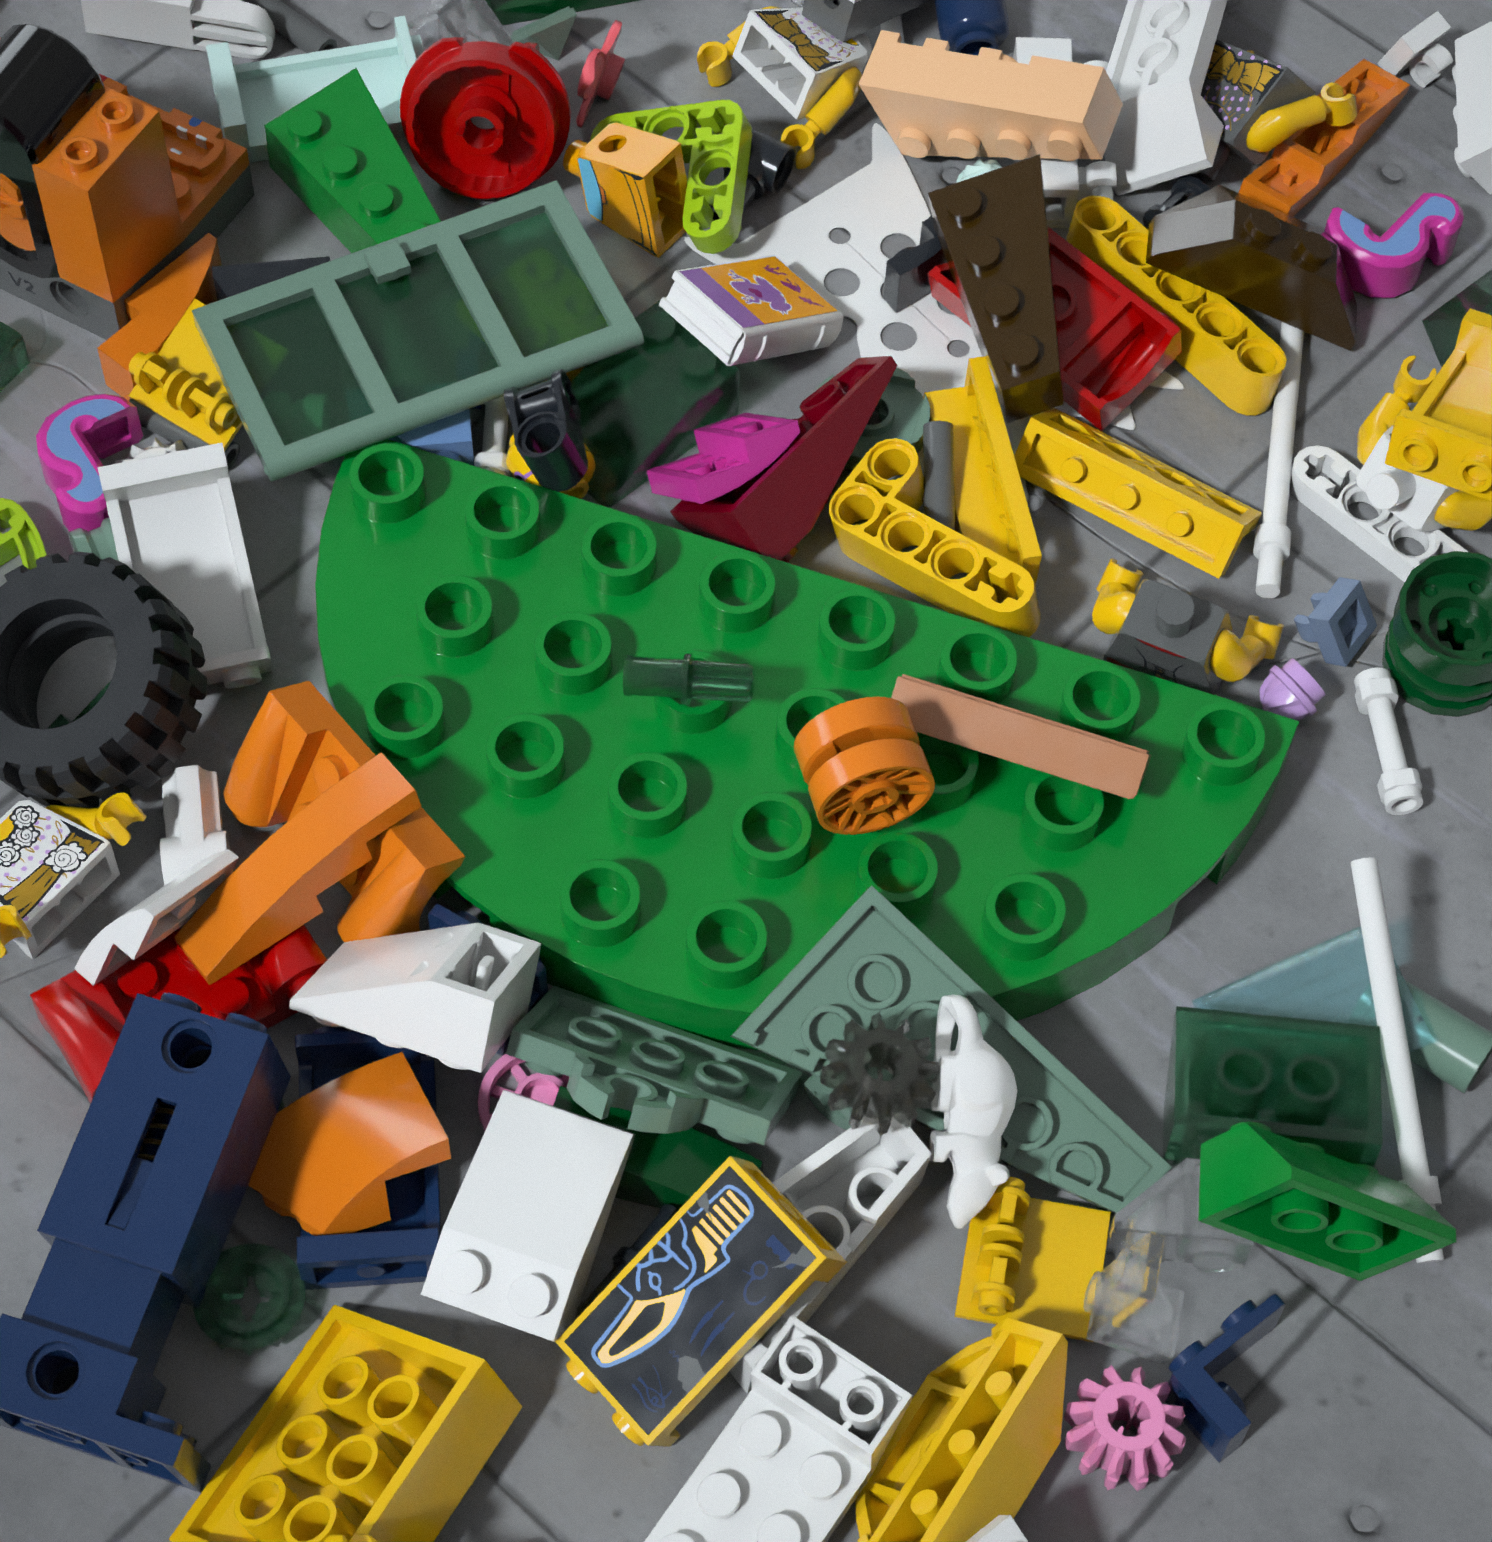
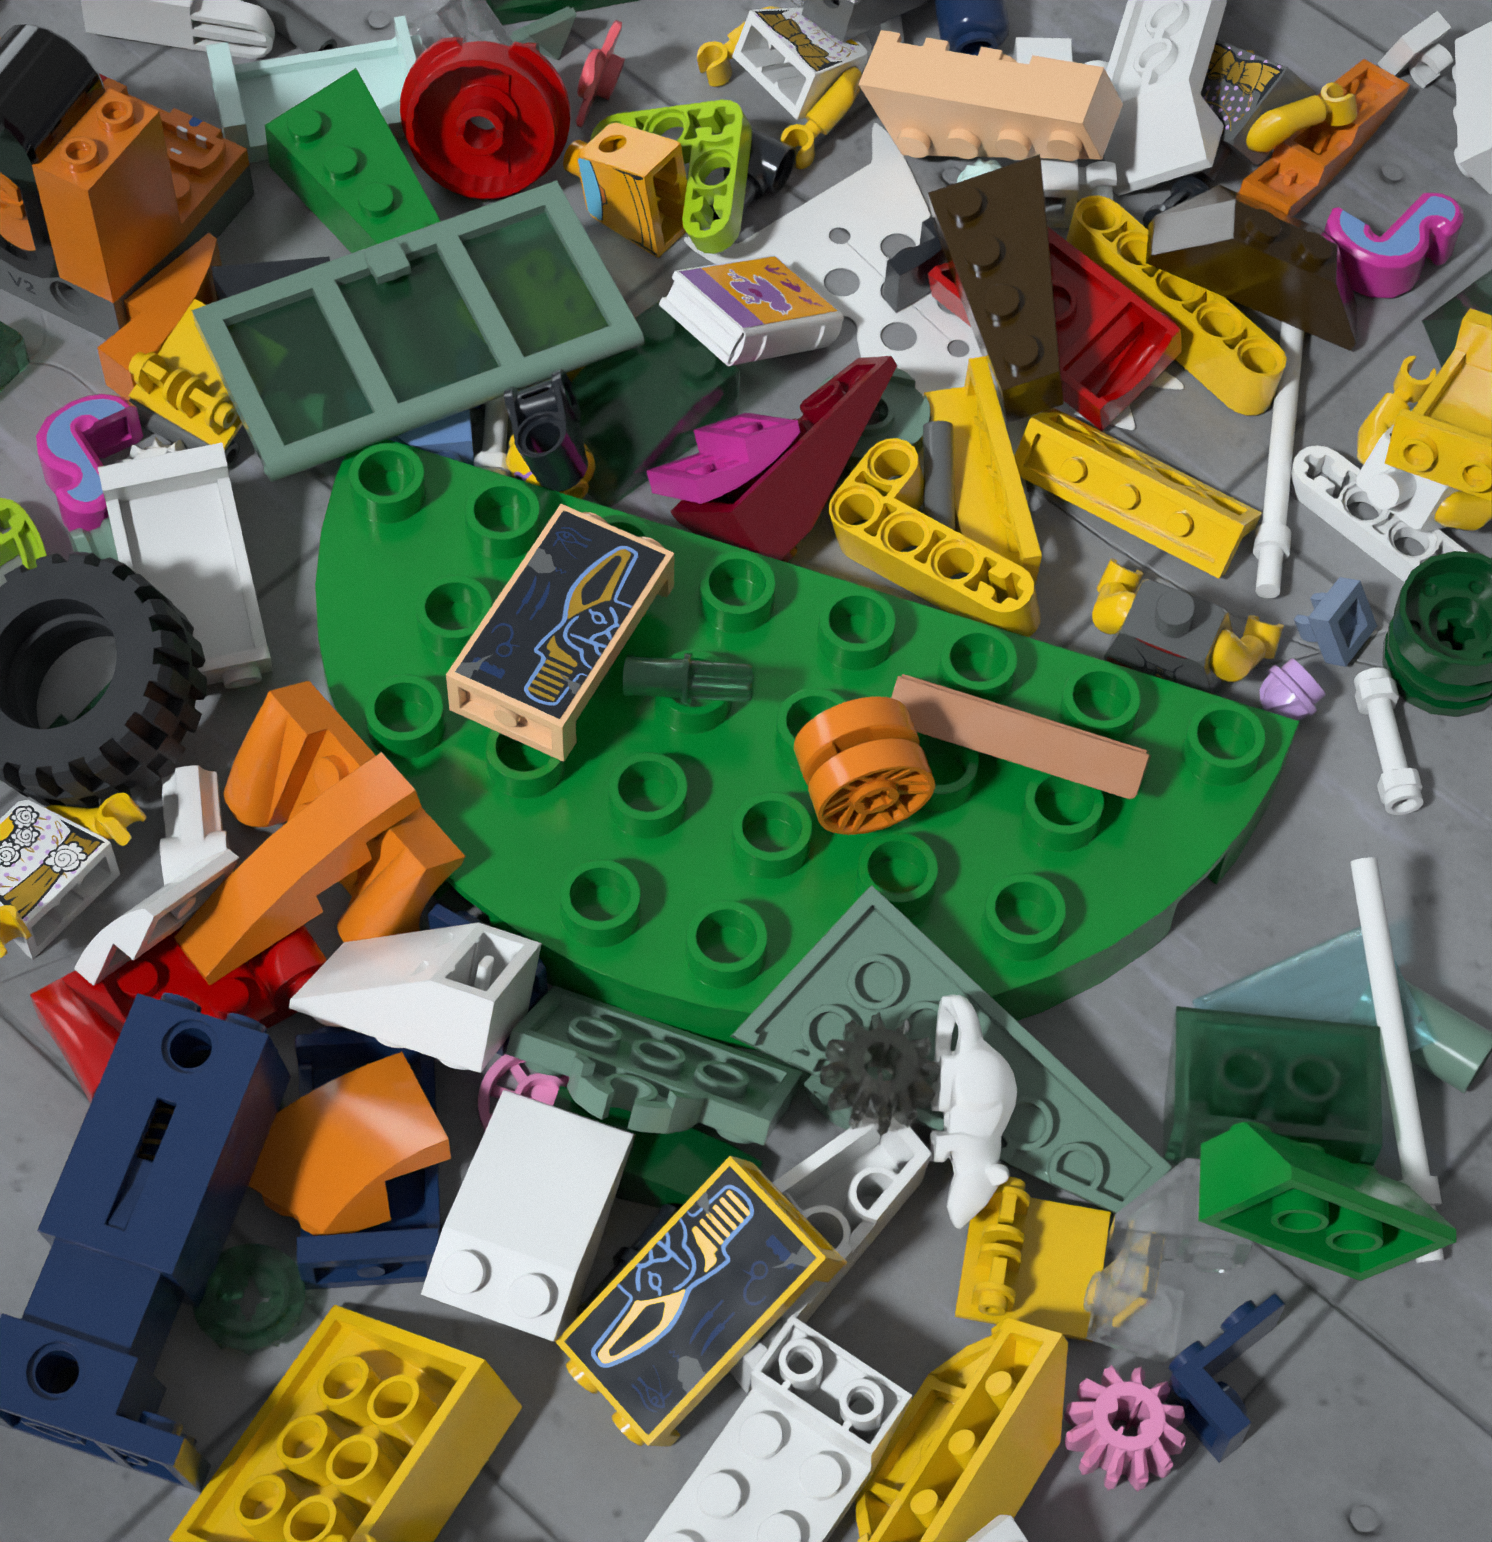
none -> panel [446,504,674,762]

